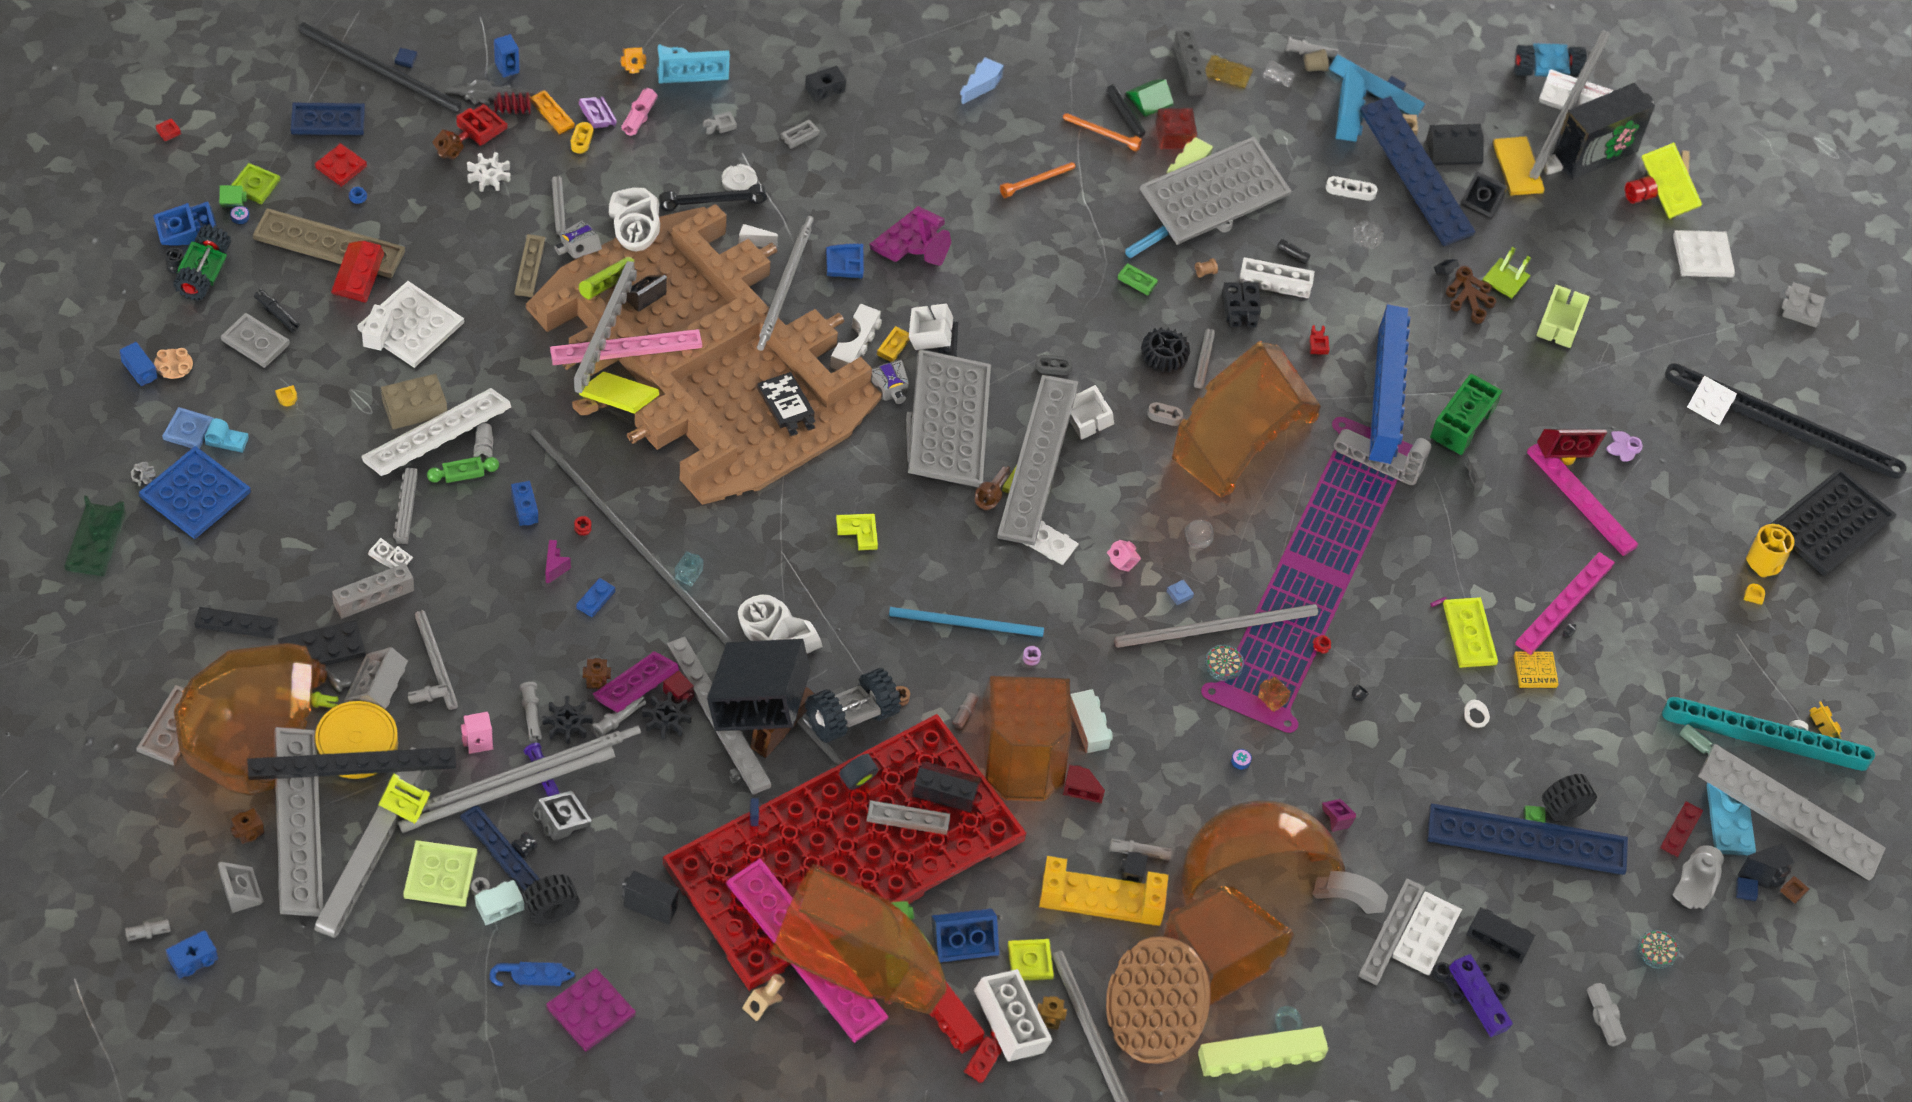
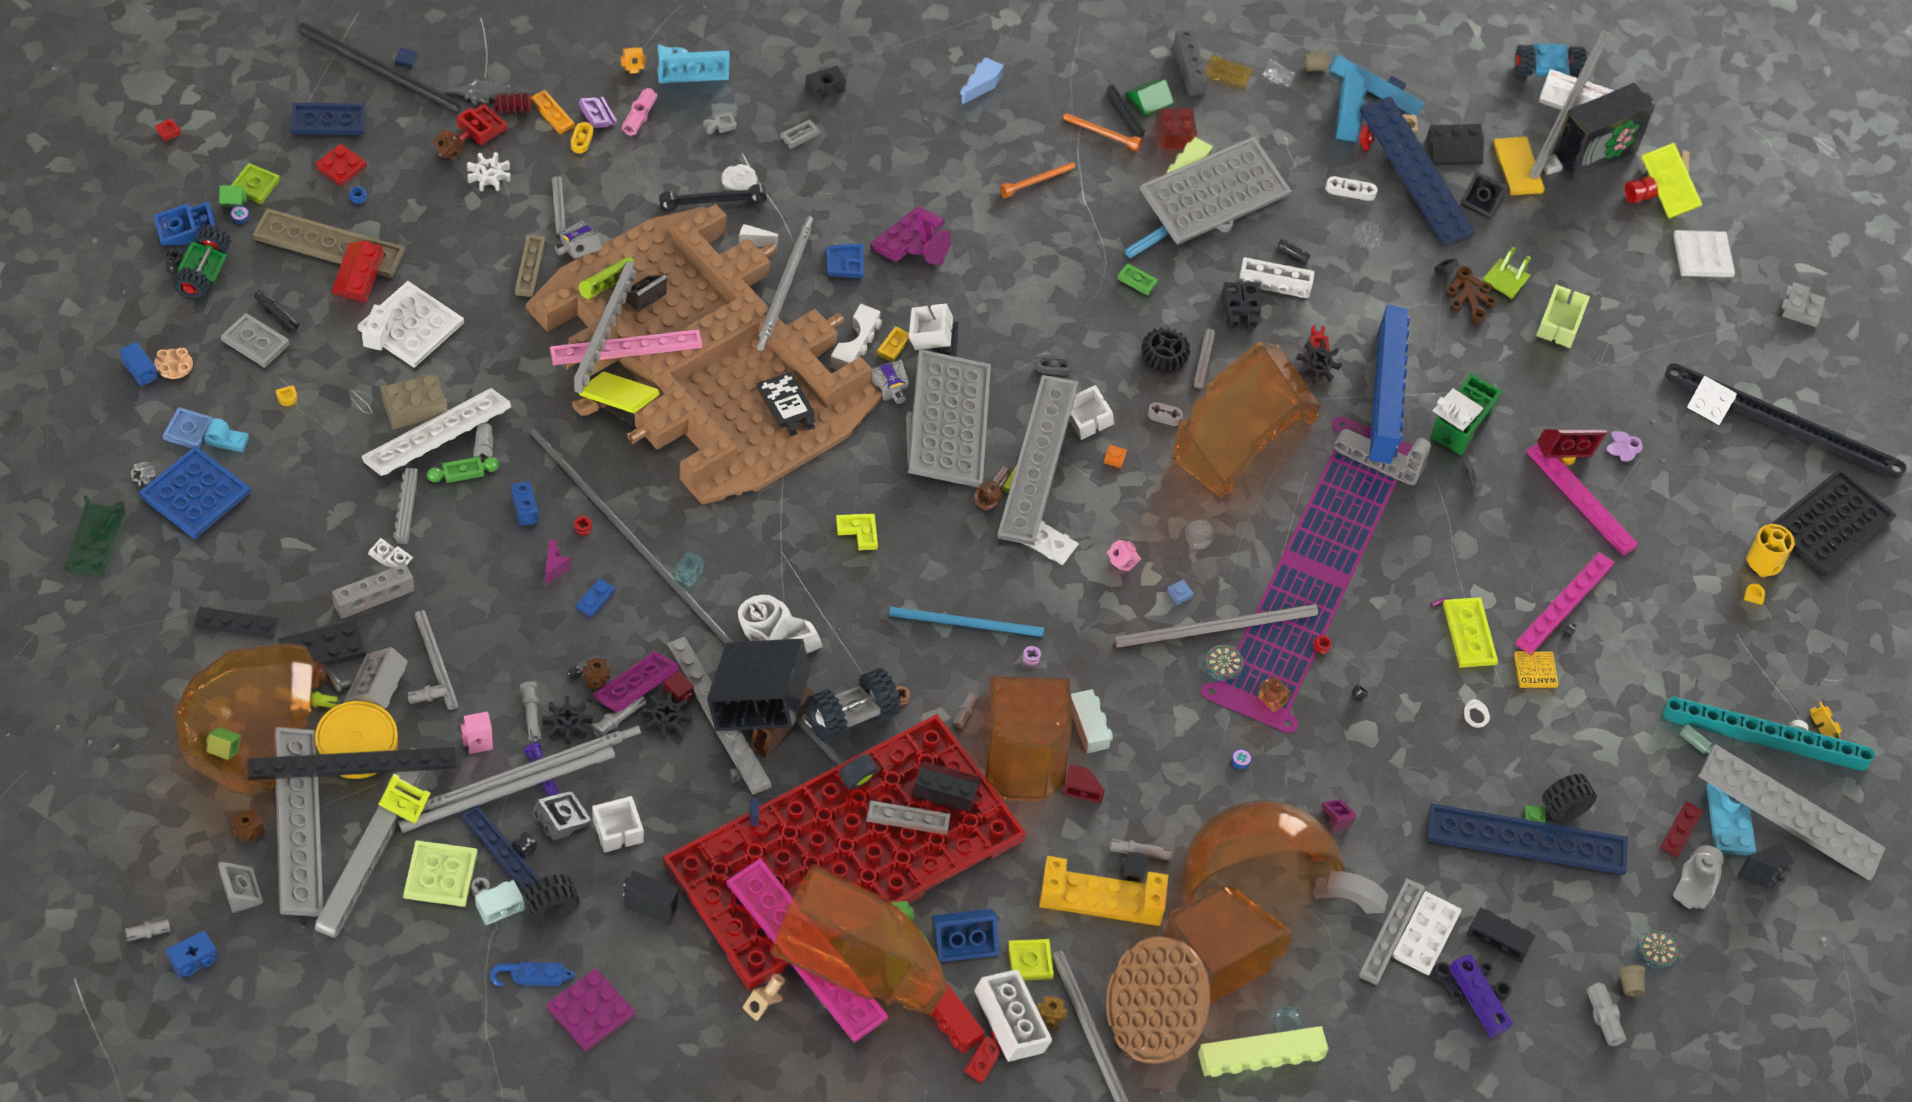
light grey tile [136,685,212,766] -> none
blue brick [494,34,519,78] -> none
white piece [609,188,660,252] -> none
medium nougat bush [1195,258,1218,278] -> none
light grey pin [1285,36,1338,60] -> none
dark blue tile [1736,877,1758,901] -> none
reddish brown plate [1780,876,1809,904] -> none
none -> bright green brick [206,727,241,760]
none -> black piece [566,666,583,680]
none -> white piece [592,796,644,853]
none -> orange plate [1104,444,1127,468]
none -> black gear [1296,339,1342,384]
none -> red plate [1359,125,1375,150]
none -> white hinge [1433,388,1483,431]
none -> dark tan piece [1618,965,1646,997]

